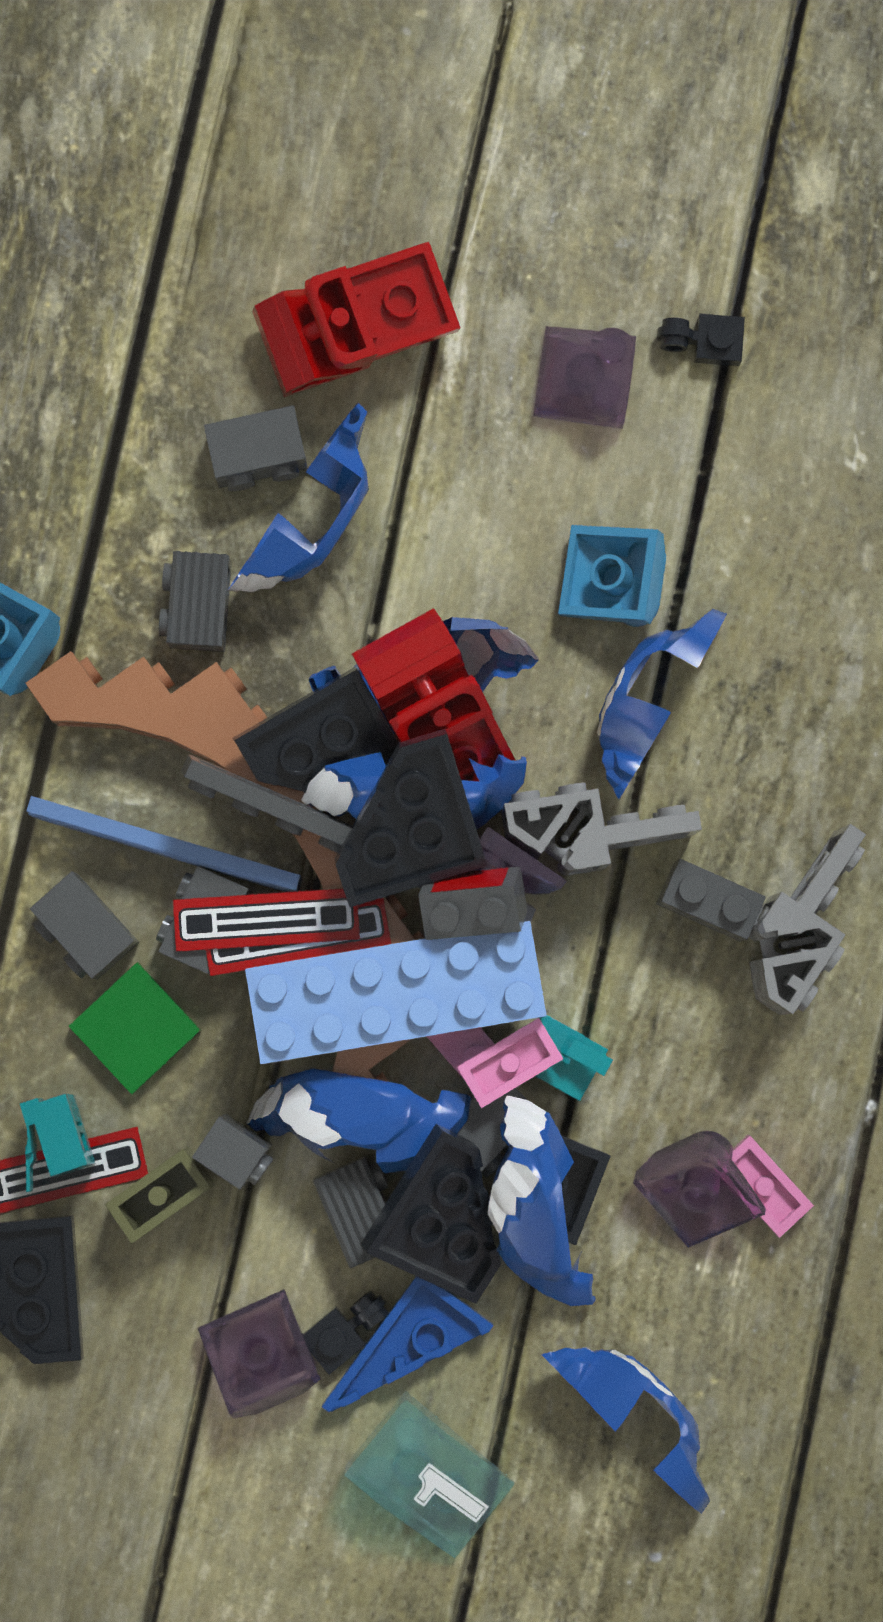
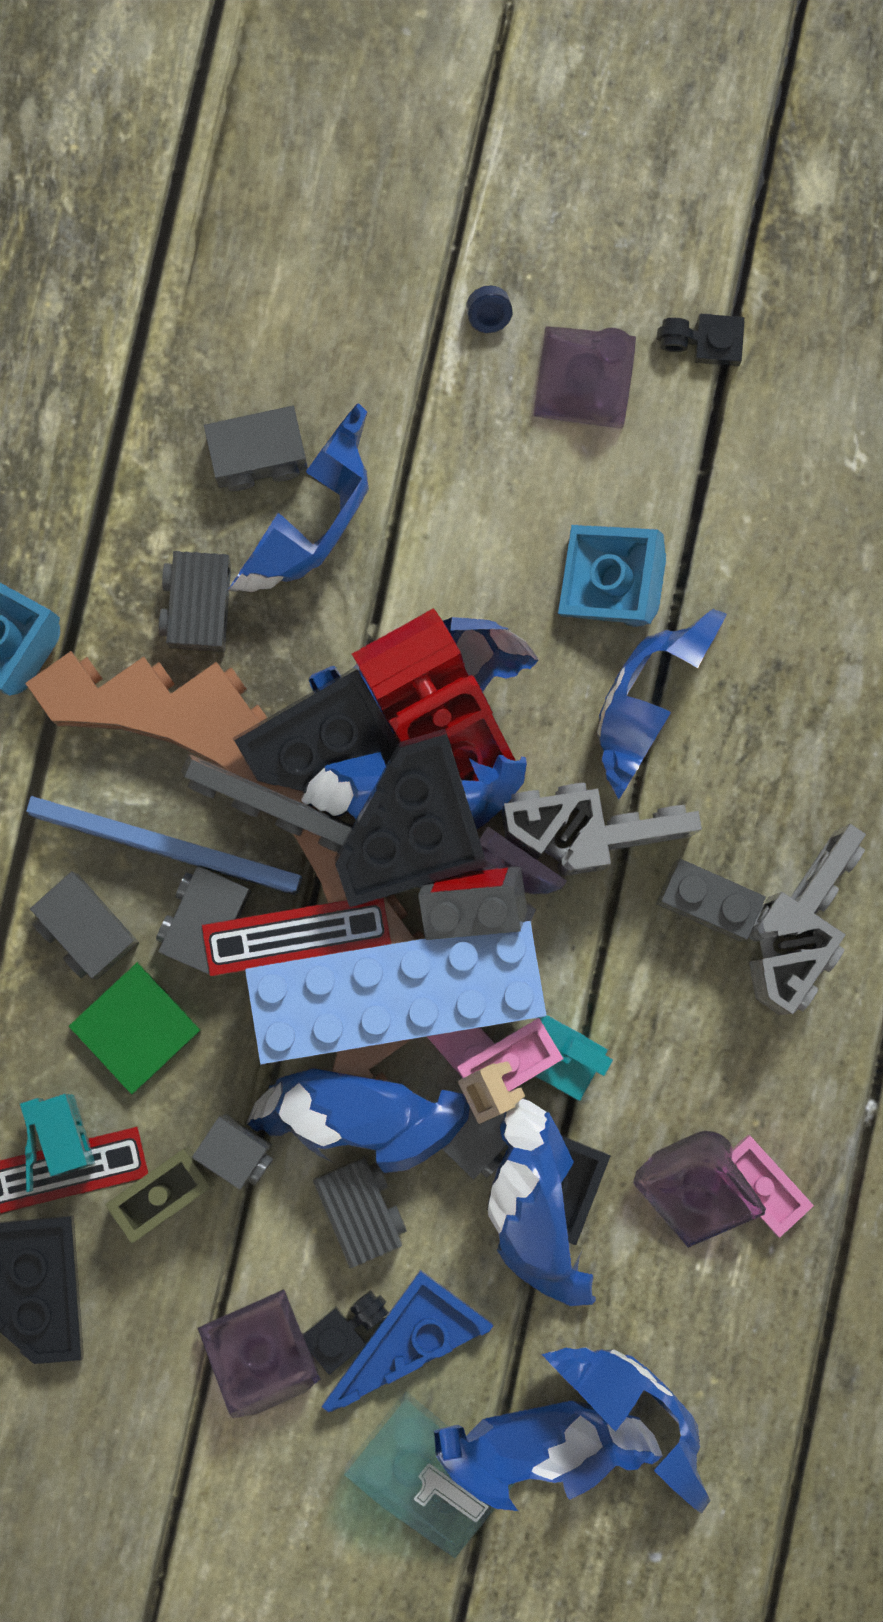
sticker [173,889,360,952] -> none
red piece [252,241,461,397] -> none
black plate [360,1124,501,1304] -> none
none -> blue animal [433,1400,663,1511]
none -> tan tile [458,1061,525,1124]
none -> dark blue tile [466,285,513,333]

